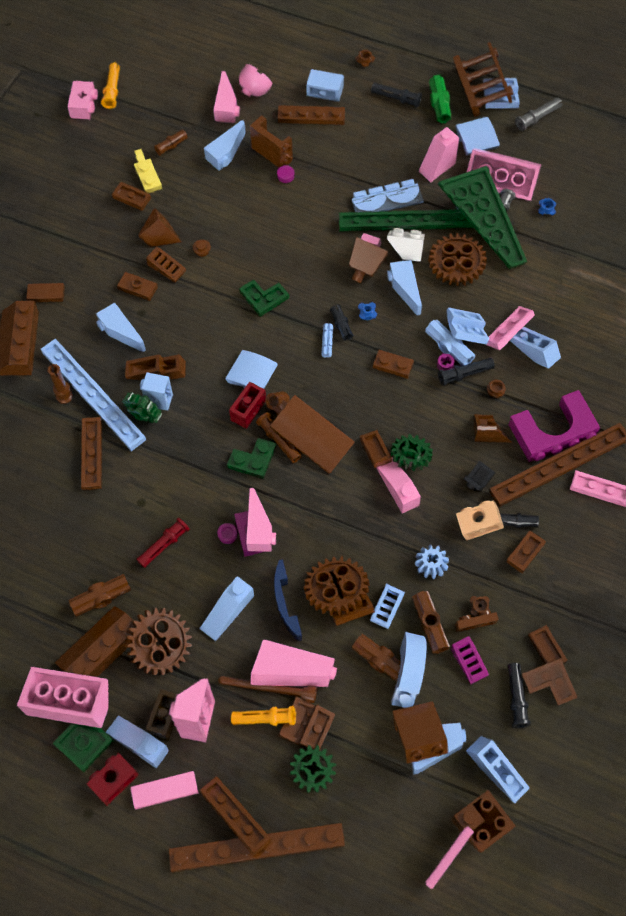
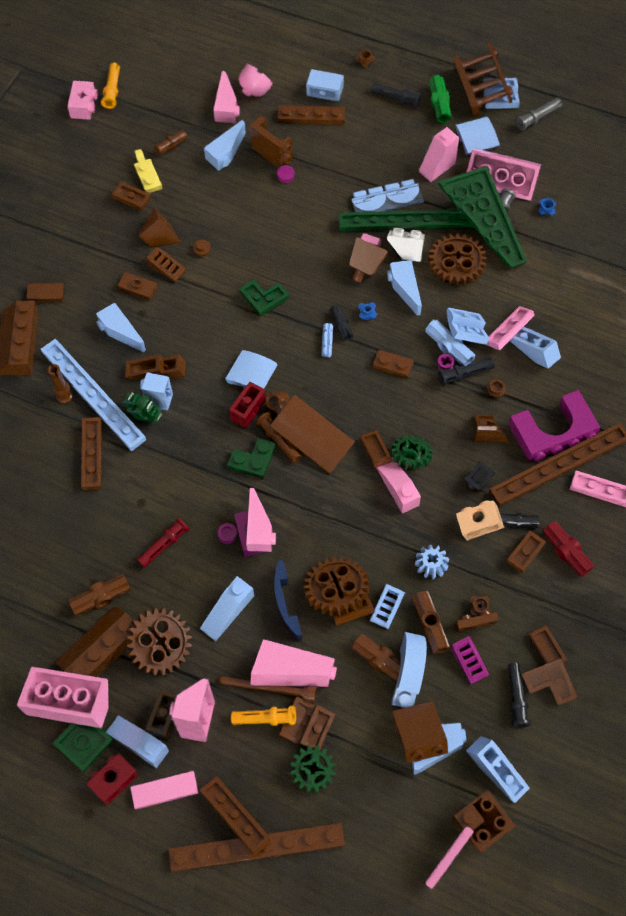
none -> dark red piece [542,521,594,578]

